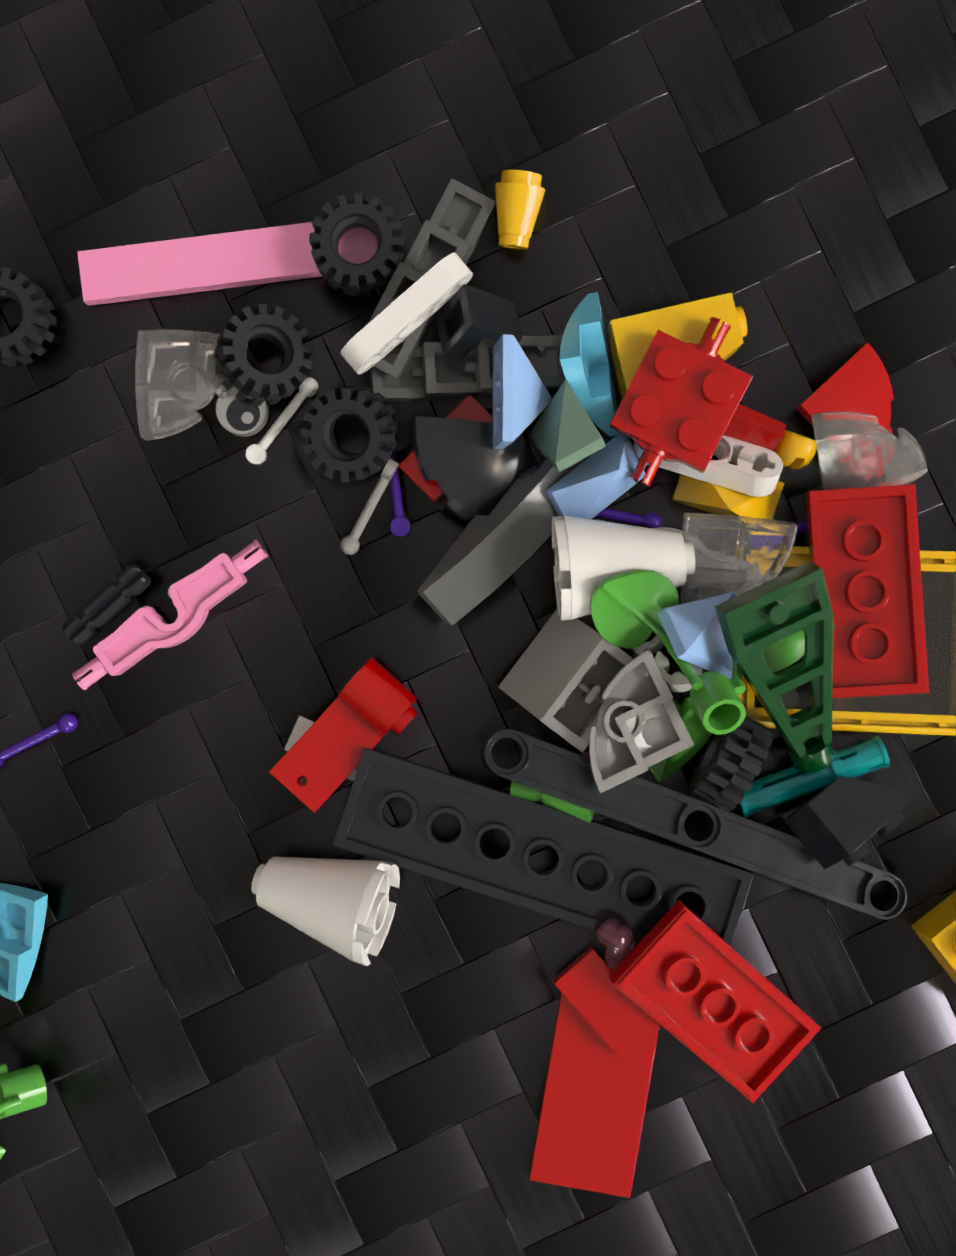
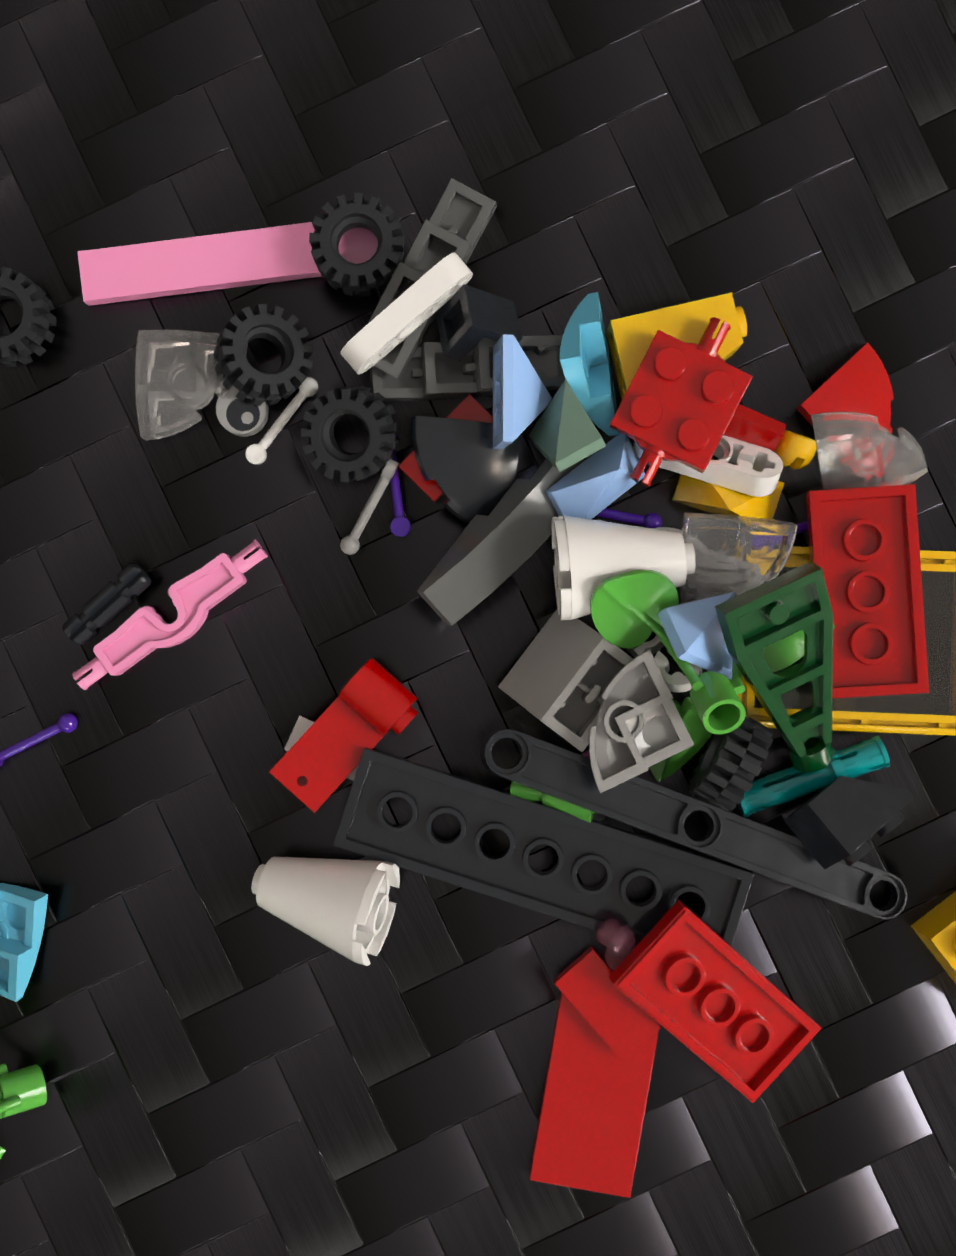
yellow cone [495,170,545,250] -> none

